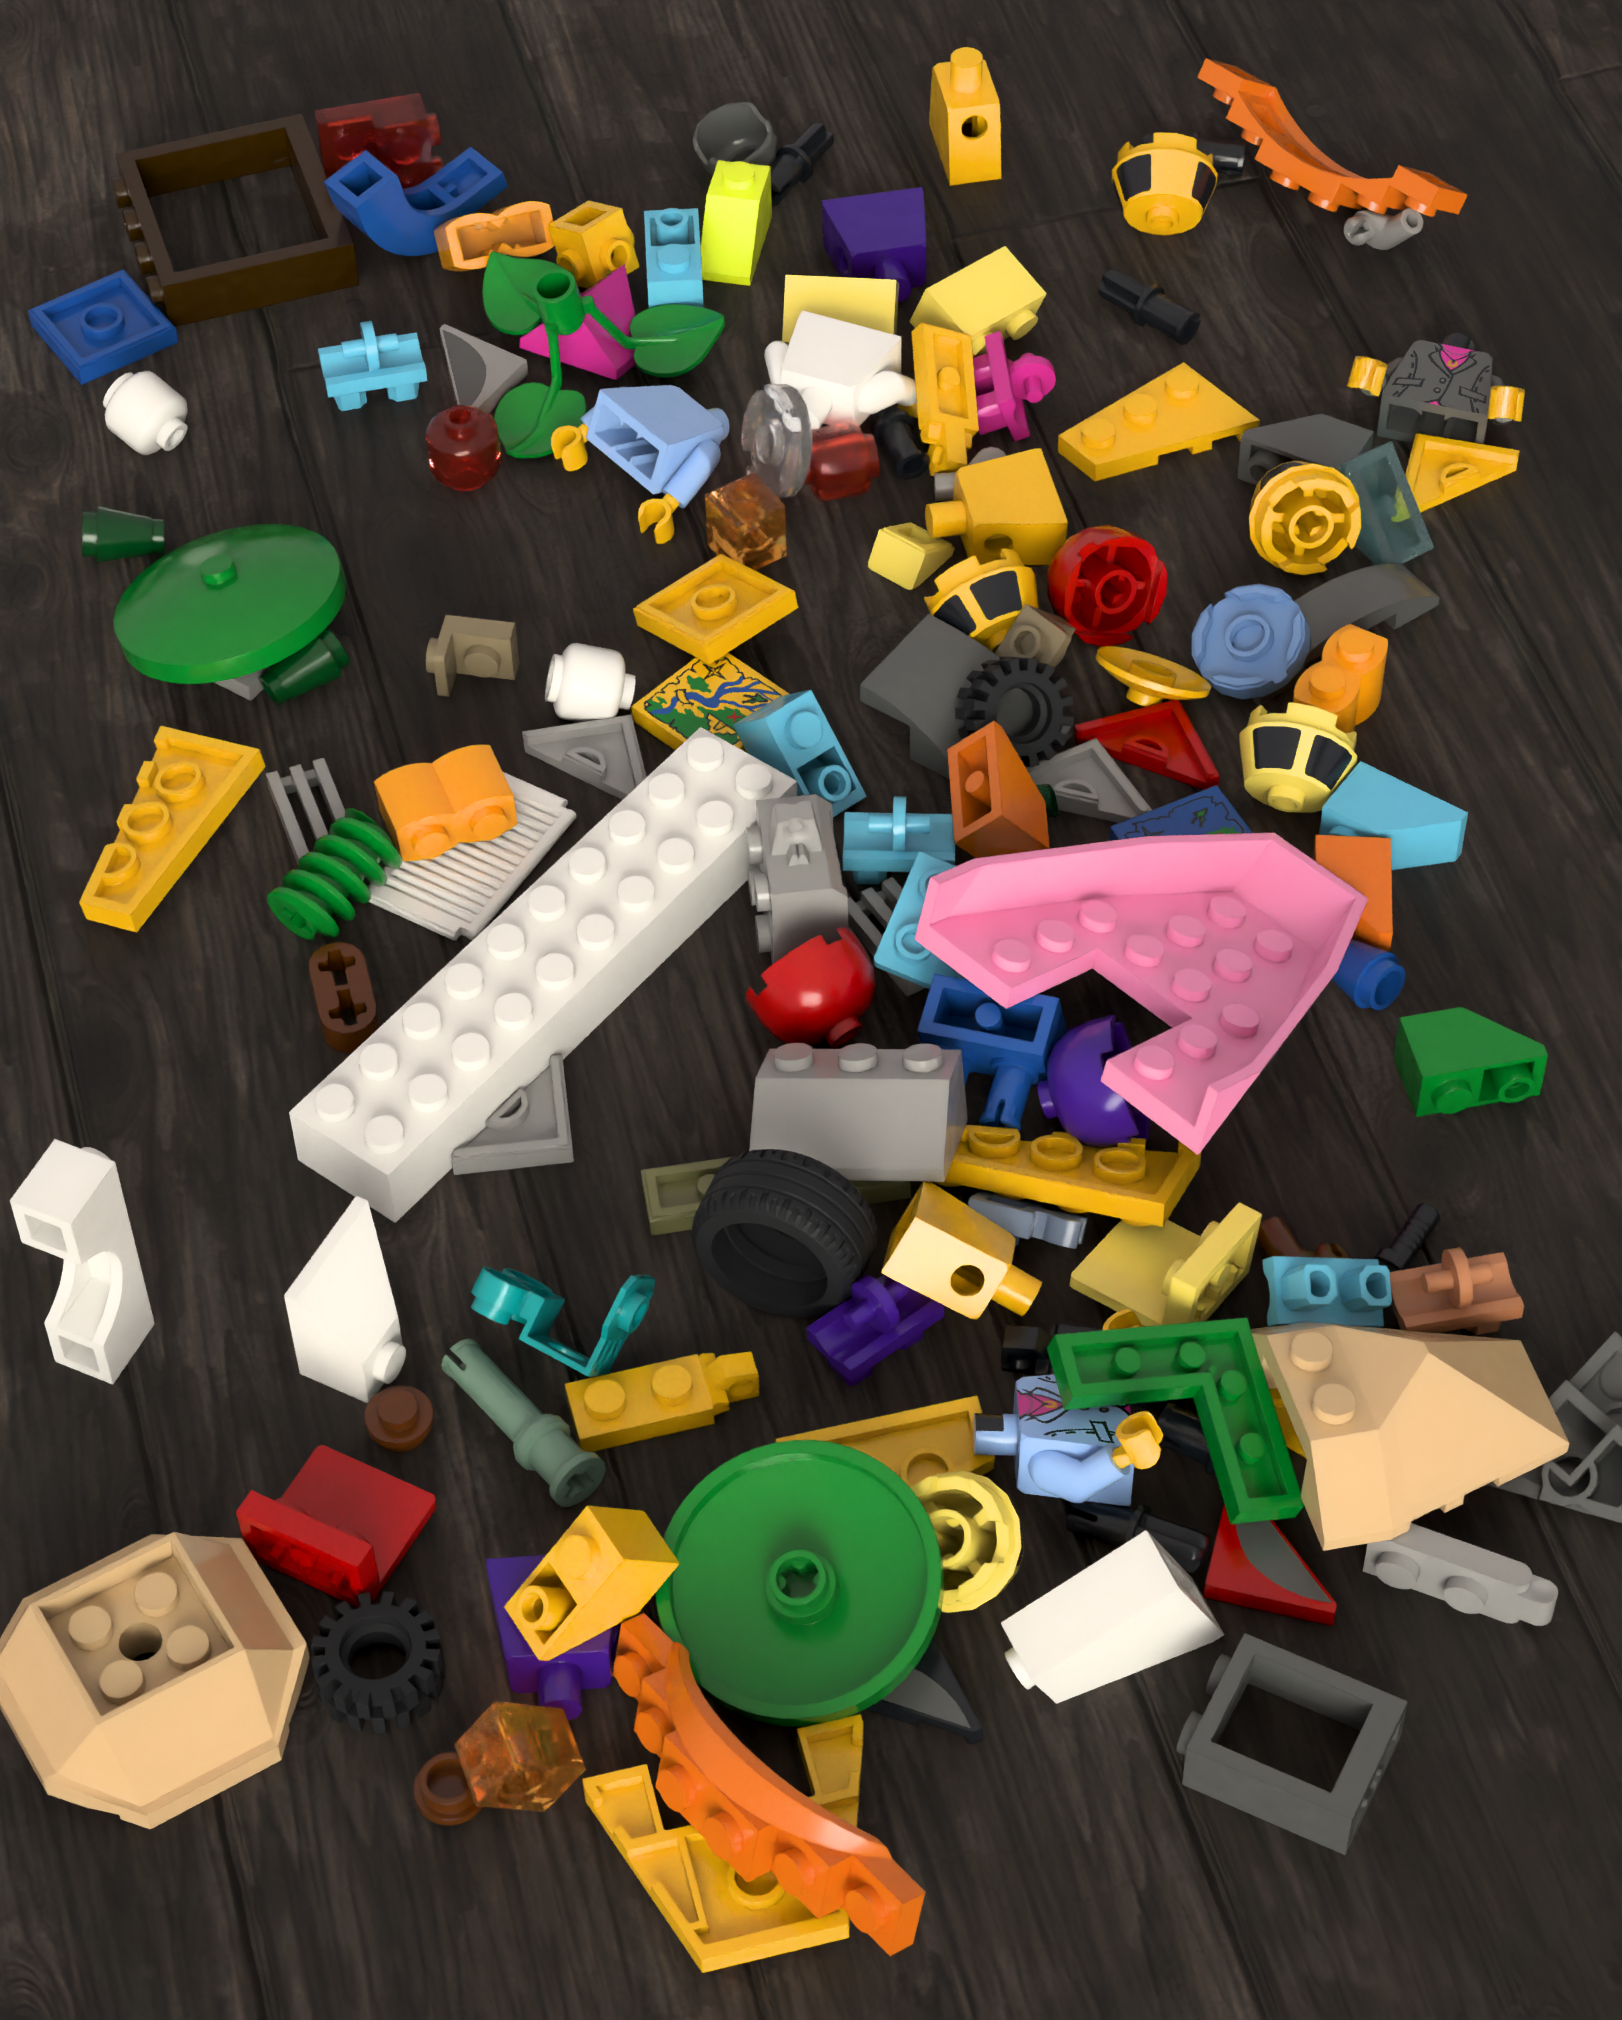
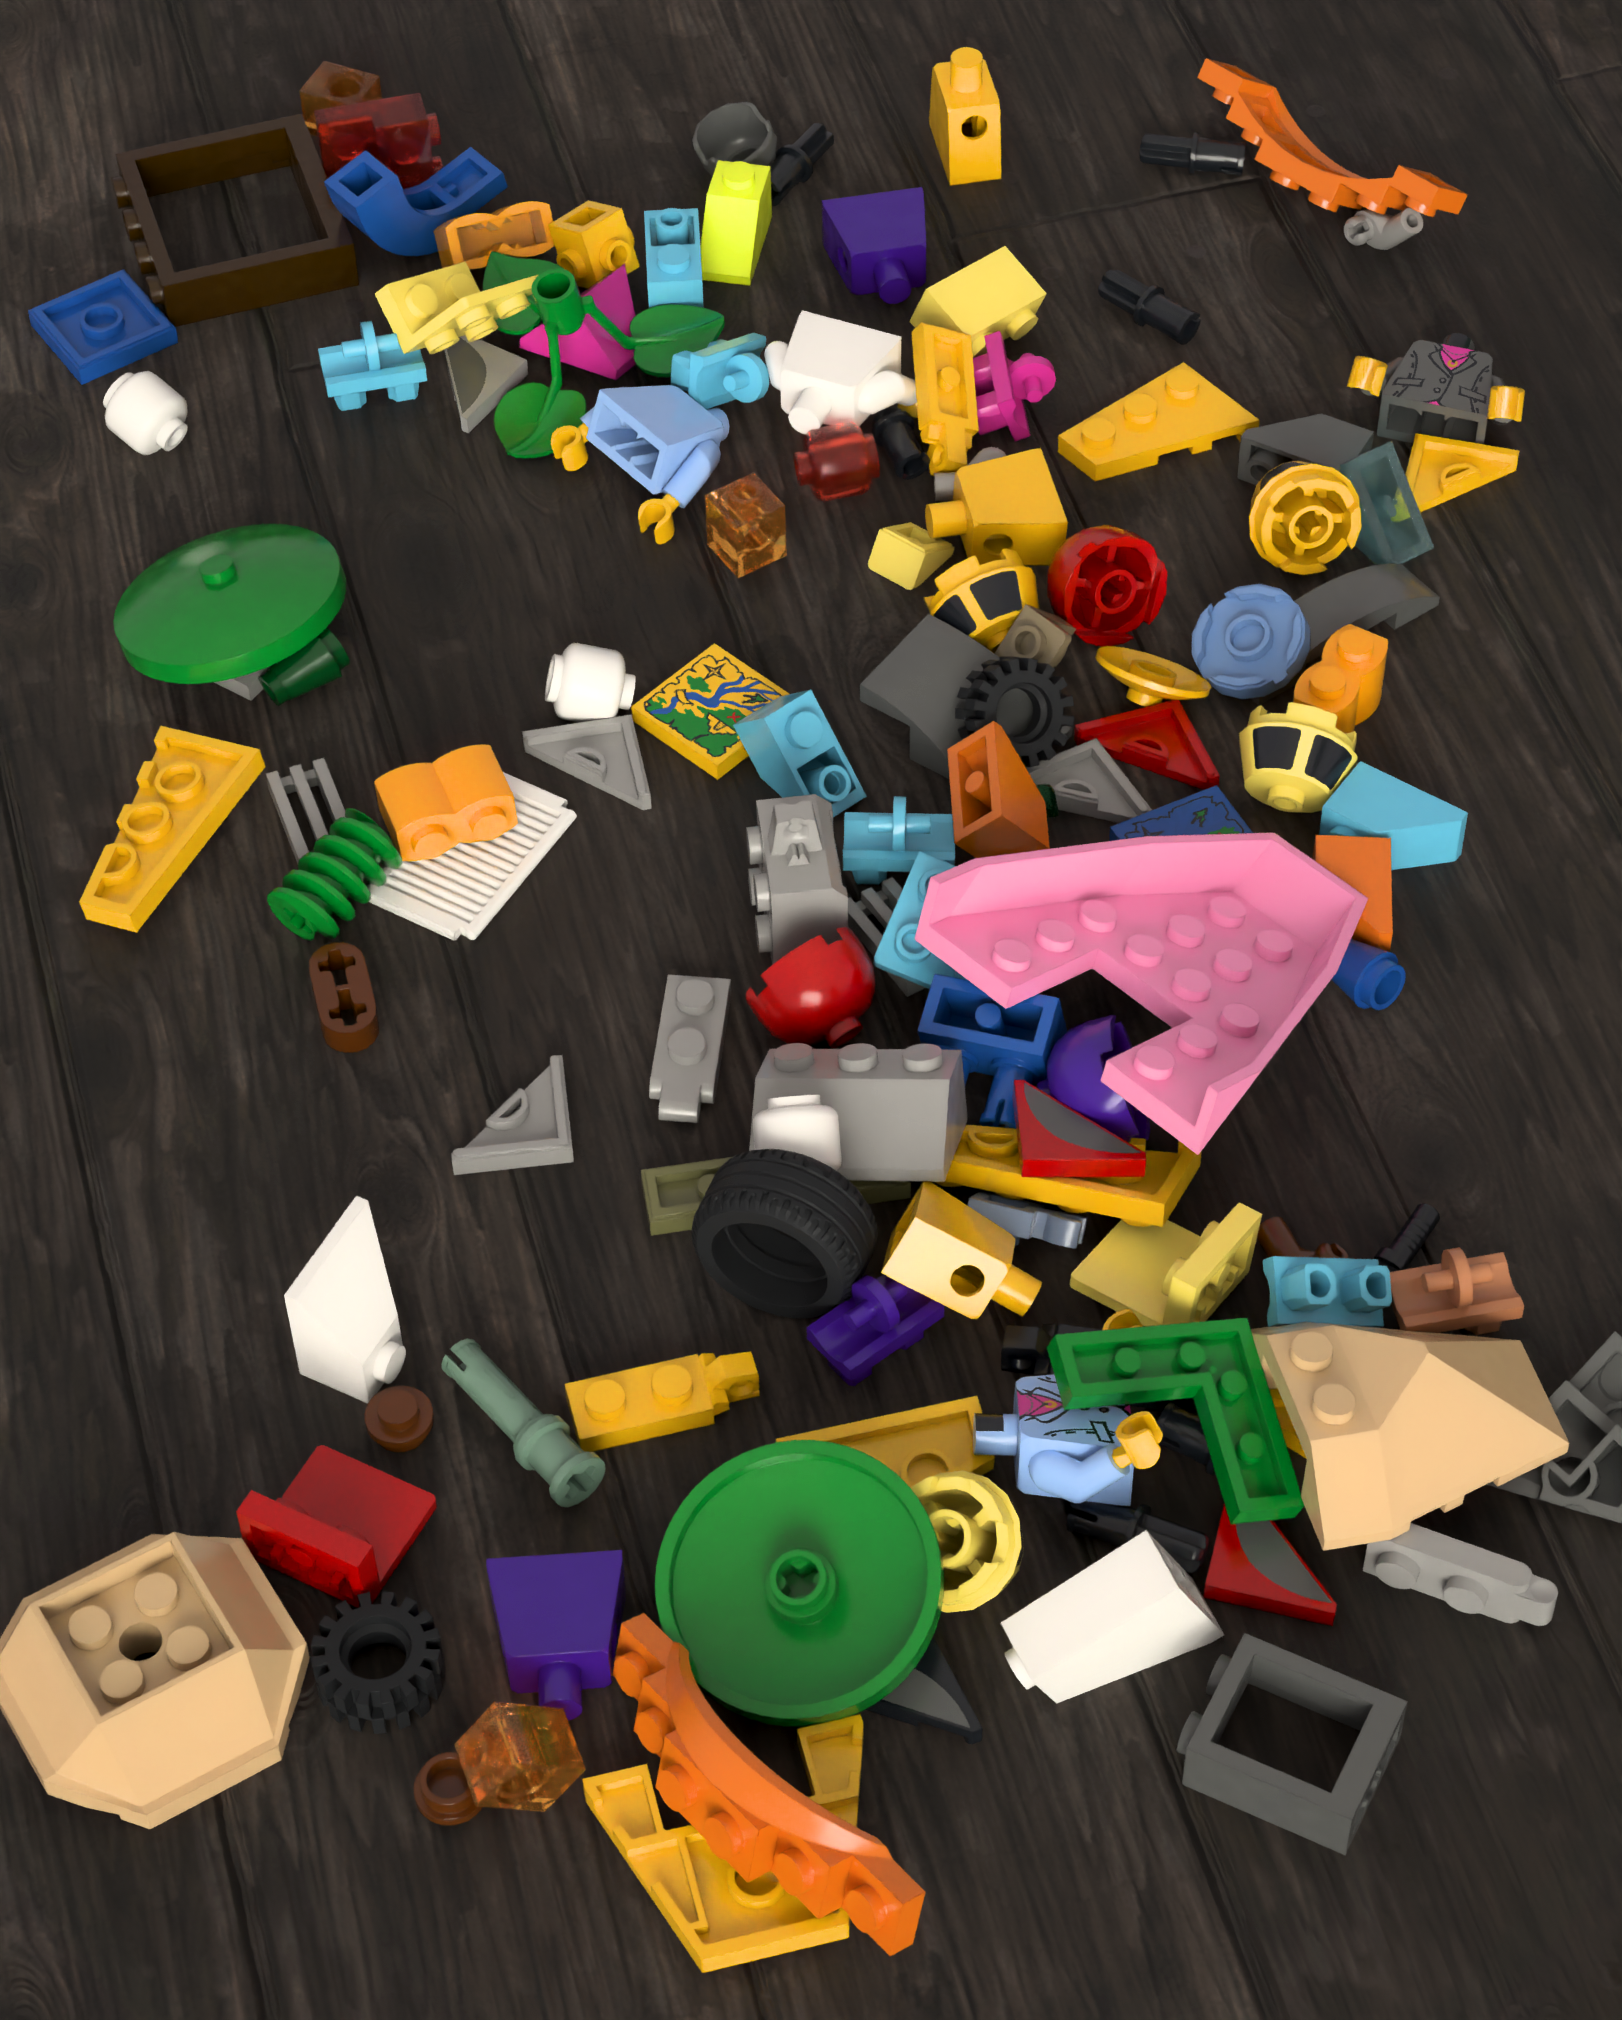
white arch [10,1139,155,1384] -> none
dark green cone [82,505,164,563] -> none
white brick [289,727,797,1223] -> none
clear red head [425,405,501,491] -> none
dark tan bracket [426,615,520,697] -> none
teal piece [471,1266,656,1377] -> none
yellow slope [504,1506,680,1661] -> none
yellow tile [633,554,798,664] -> none
clear tile [741,384,812,499] -> none
light yellow brick [782,275,899,345] -> none
yellow cone [1111,132,1218,235] -> none
green slope [1393,1007,1548,1117] -> none
none -> clear orange brick [299,61,386,148]
none -> light yellow bracket [375,261,538,354]
none -> light grey hinge [649,974,731,1123]
none -> medium azure hips [671,333,770,410]
none -> white head [753,1095,842,1171]
none -> red tile [1013,1080,1147,1177]

